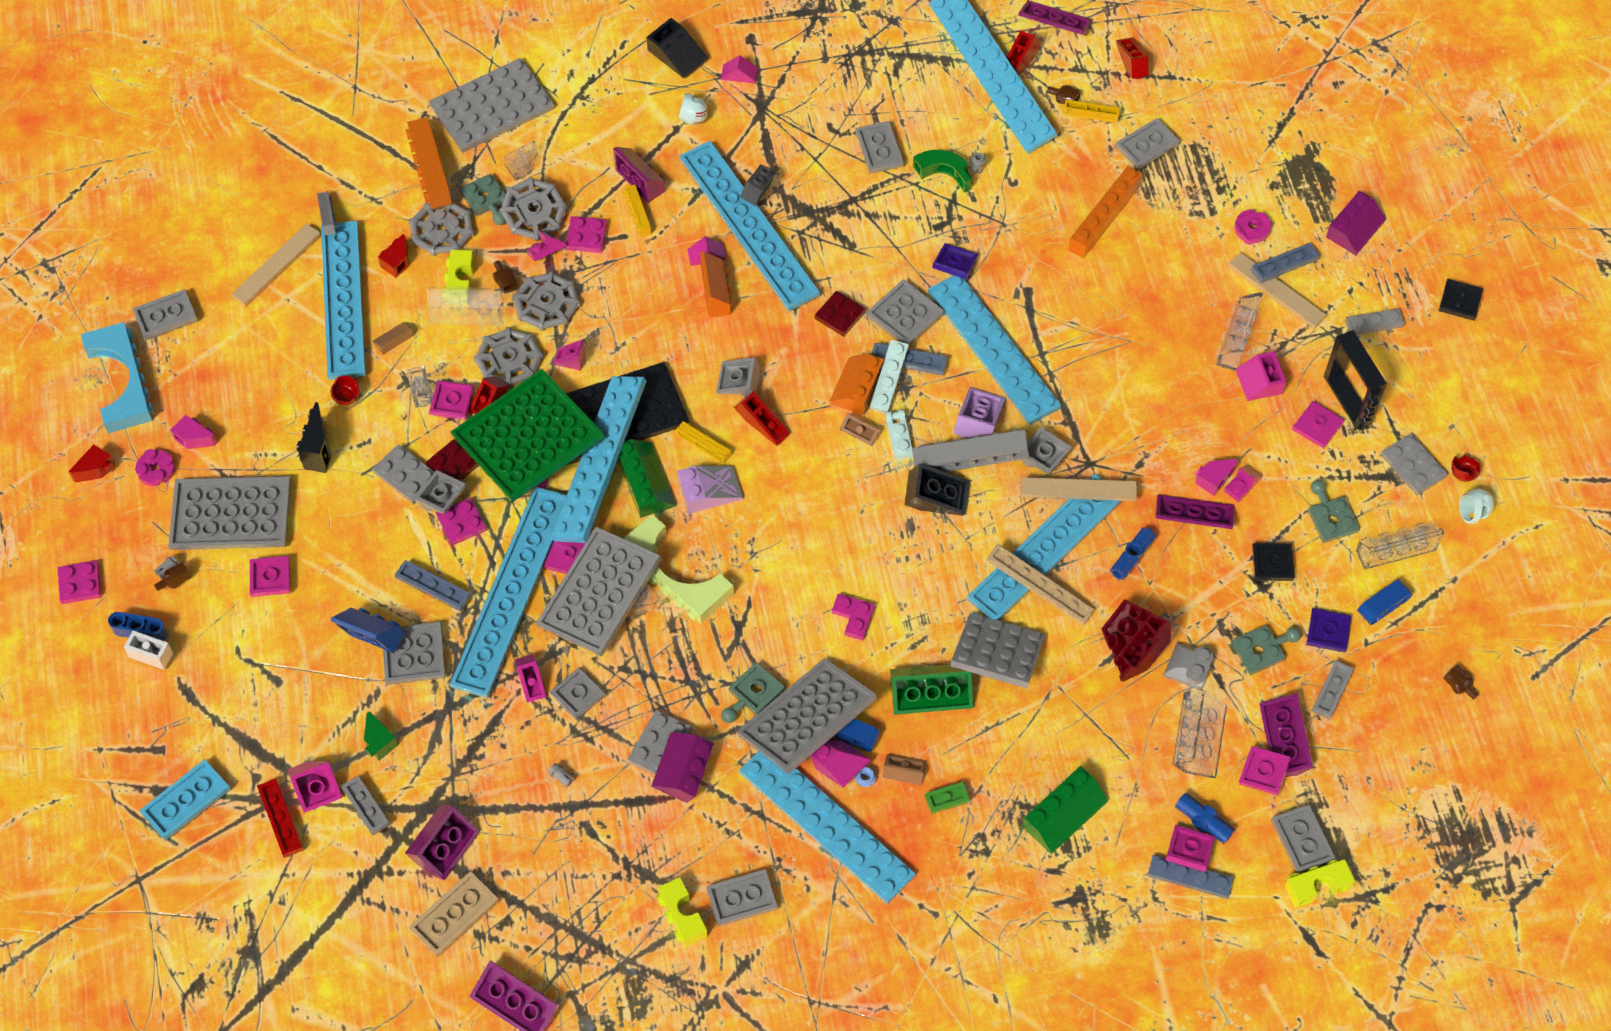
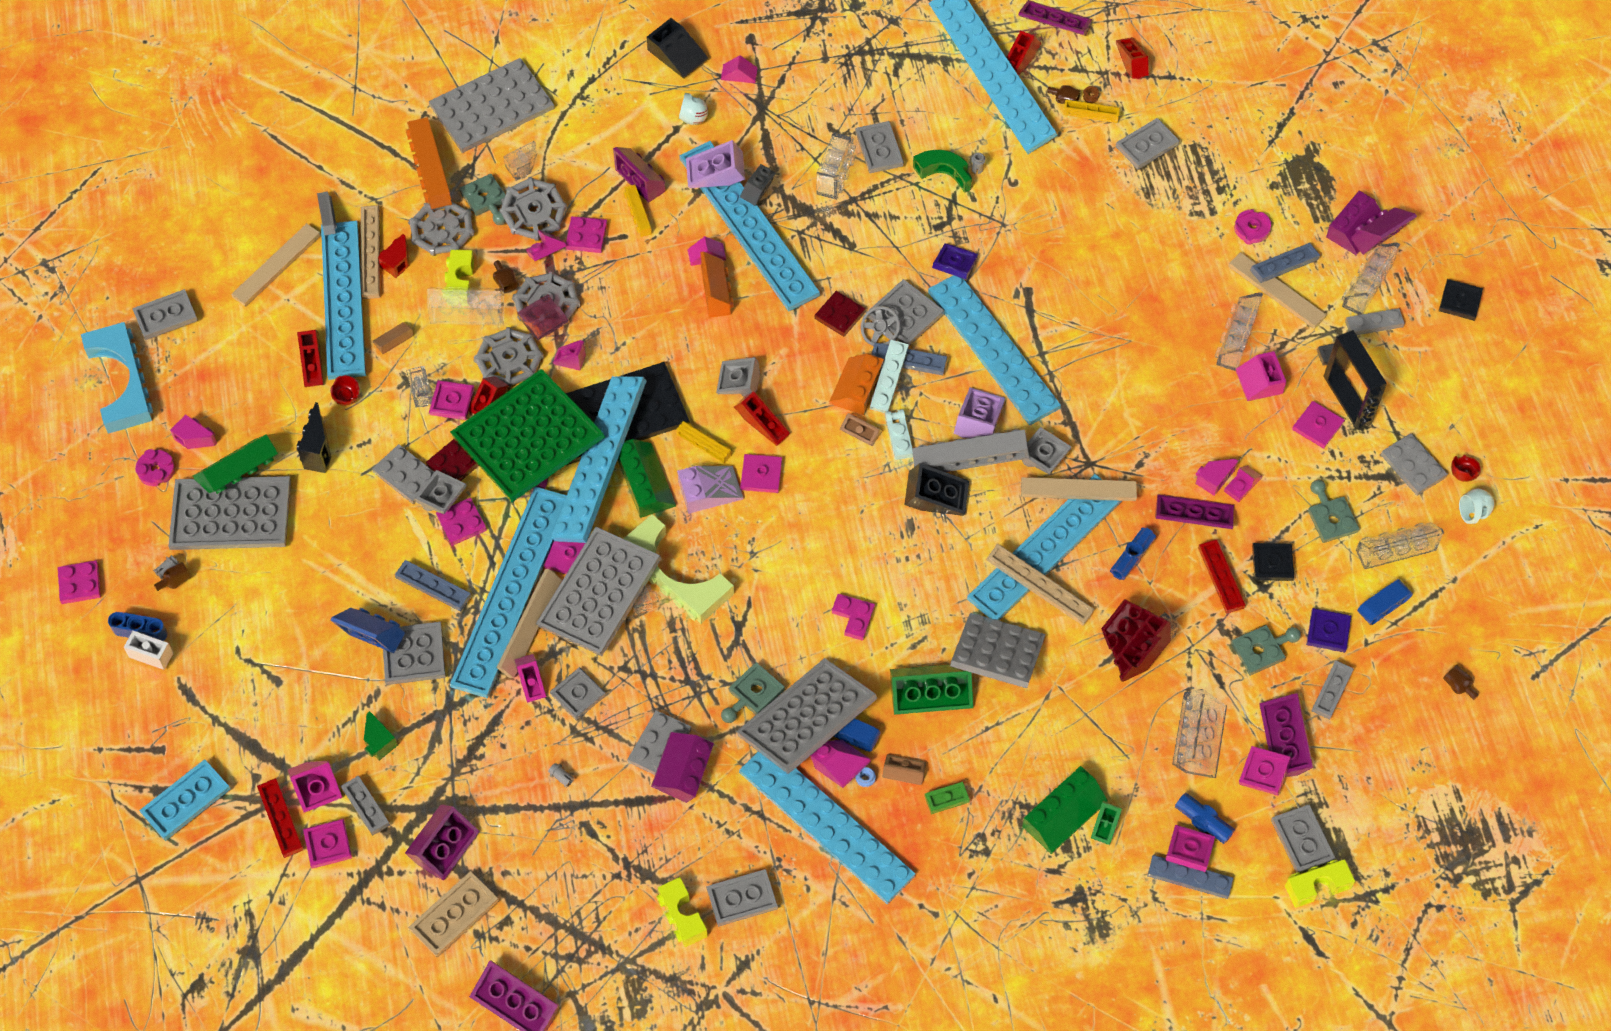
red slope [68,444,115,483] -> none
dark pink plate [250,556,290,597] -> none
orange brick [1069,166,1143,259] -> none
light grey slope [1163,642,1214,691] -> none
none -> green slope [192,434,278,494]
none -> red slope [297,330,323,387]
none -> dark pink plate [303,819,352,869]
none -> tan tile [361,205,380,299]
none -> tan tile [496,569,562,678]
none -> clear pink slope [517,294,569,341]
none -> lavender slope [686,140,745,188]
none -> dark pink plate [740,454,782,493]
none -> clear brick [816,132,856,200]
none -> light grey wheel [861,306,900,346]
none -> dark orange bush [1083,86,1099,103]
none -> green slope [1091,801,1122,845]
none -> red plate [1198,540,1245,614]
none -> flat silver plate [1317,344,1334,366]
none -> clear slope [1342,243,1400,315]
none -> magenta slope [1350,207,1417,255]

